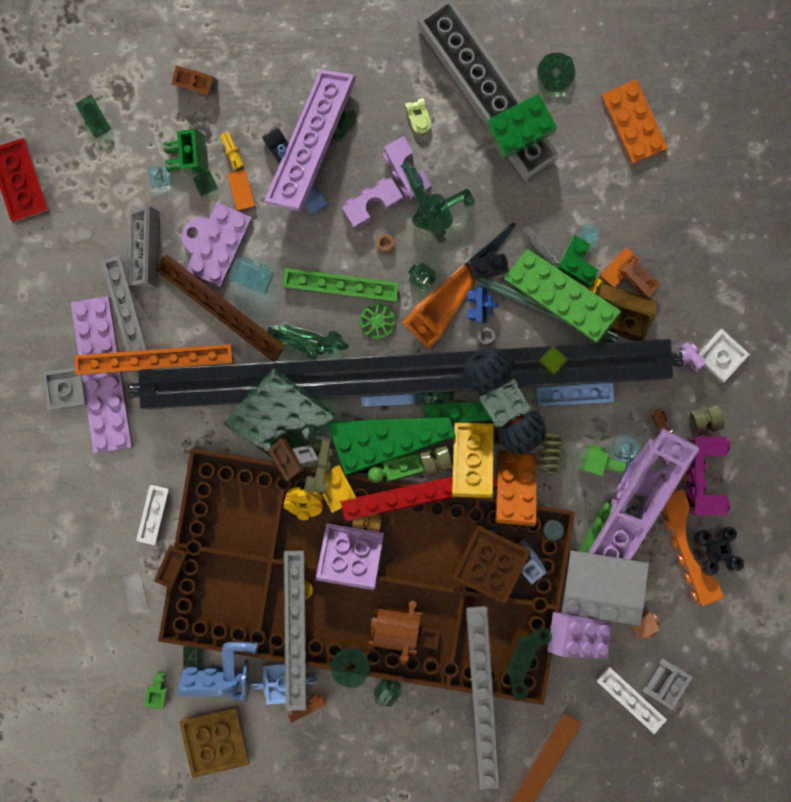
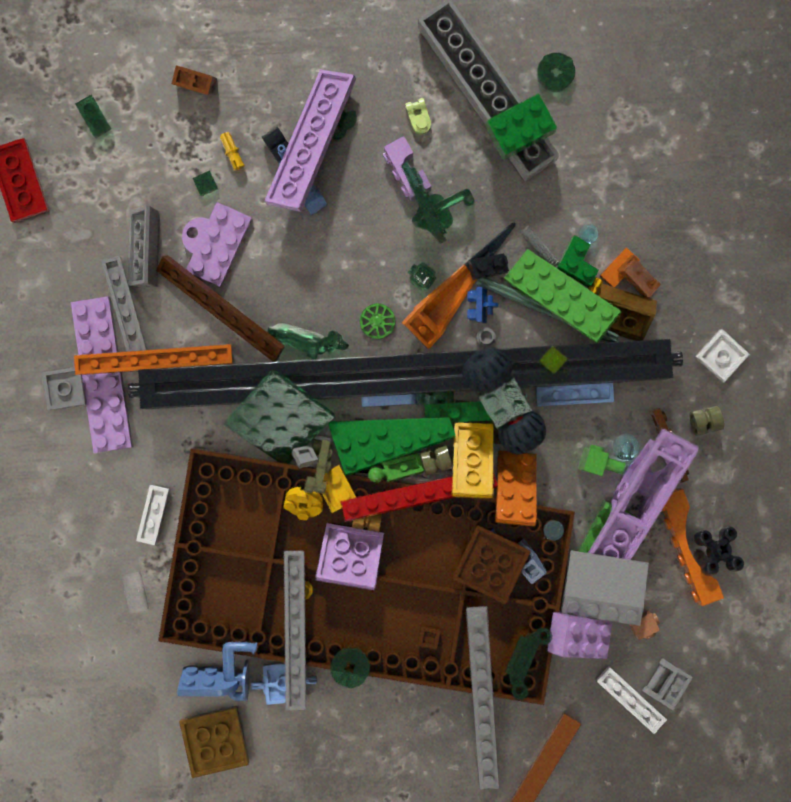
bright green plate [144,672,167,709] -> none
clear light blue tile [148,165,171,188] -> none
reddish brown tile [154,545,188,589] -> none
green brick [163,128,207,175] -> none
clear green tile [183,646,204,666] -> none
orange tile [227,169,256,212] -> none
clear light blue brick [228,256,274,295] -> none
reddish brown plate [268,438,304,482] -> none
bright green plate [282,268,399,302] -> none
dark orange plate [288,694,327,723] -> none
lavender arch [342,178,403,230] -> none
dark orange container [368,601,423,665] -> none
clear green head [373,679,401,707] -> none
medium nougat plate [376,234,395,253] -> none
olive piece [537,433,566,474] -> none
orange plate [601,79,668,165] -> none
lavender plate [678,342,706,373] -> none
magenta plate [686,437,730,515] -> none

